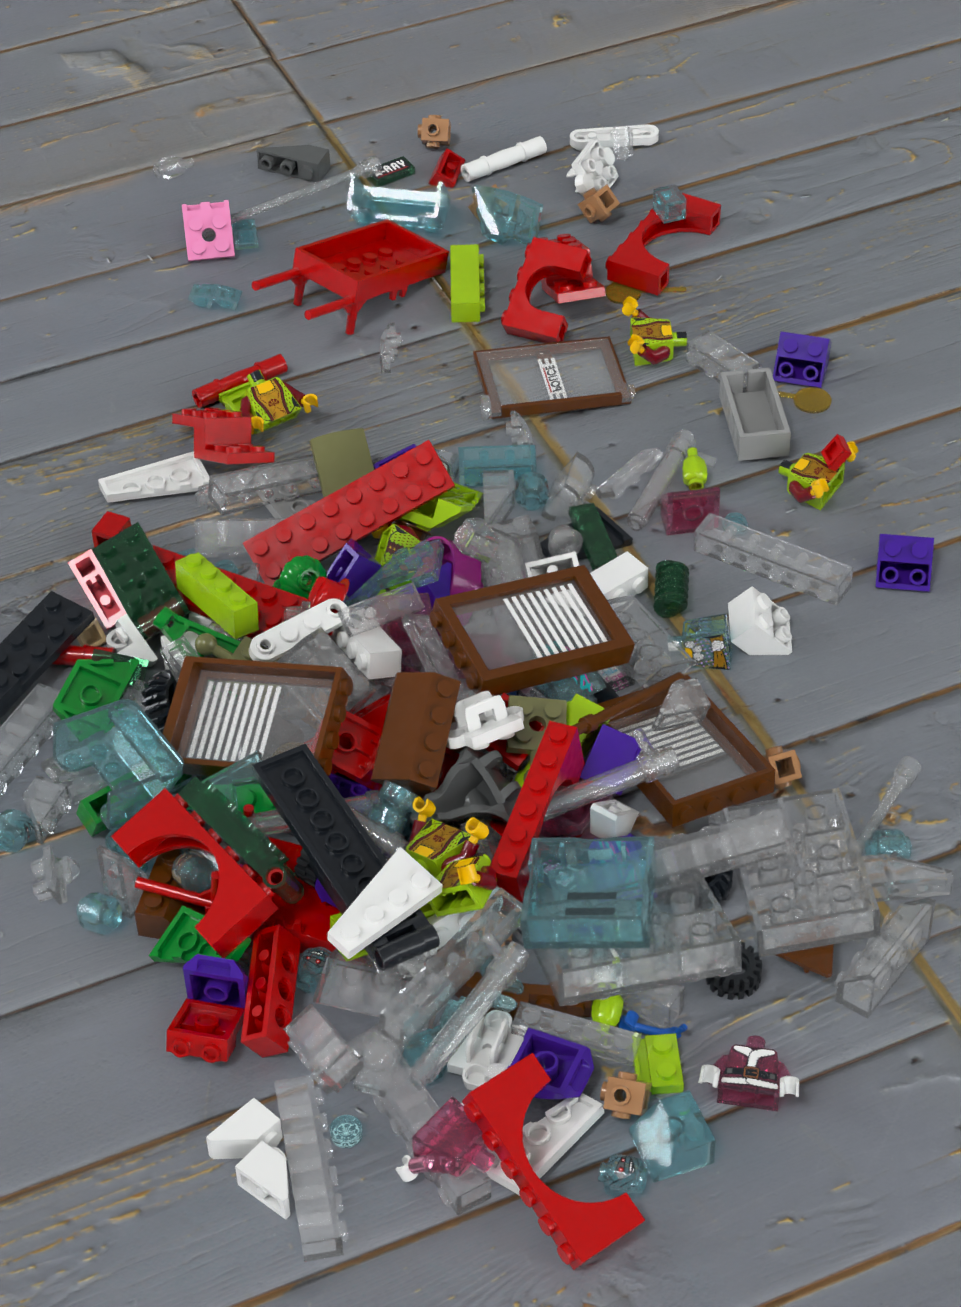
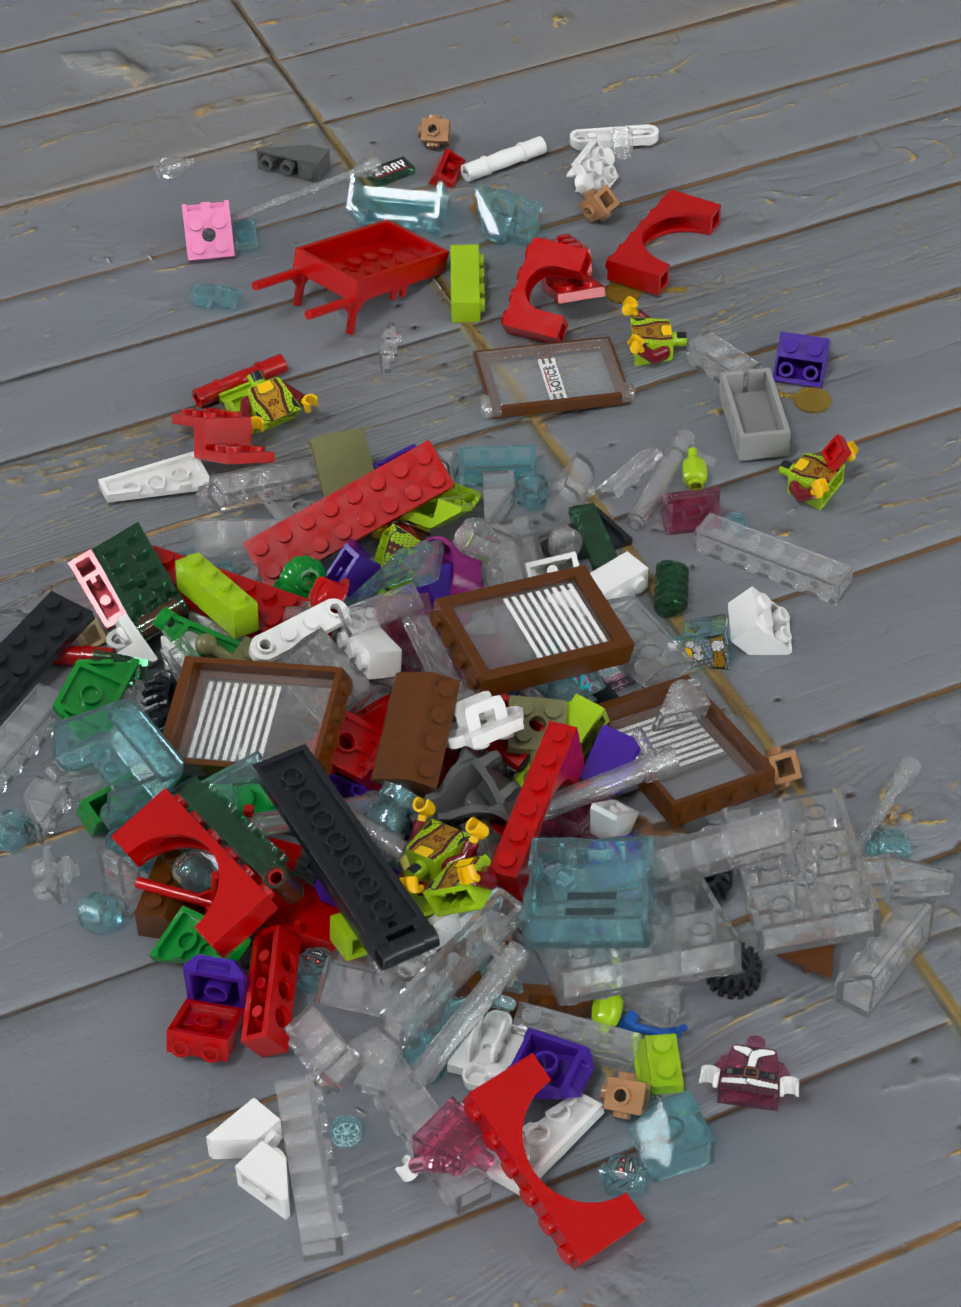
red brick [91,511,133,557] -> none
white wing [327,847,443,959] -> none
clear slope [506,411,533,463] -> none
reddish brown bar [572,672,684,735] -> none
clear light blue brick [653,184,687,224] -> none
dark purple slope [875,534,934,592] -> none

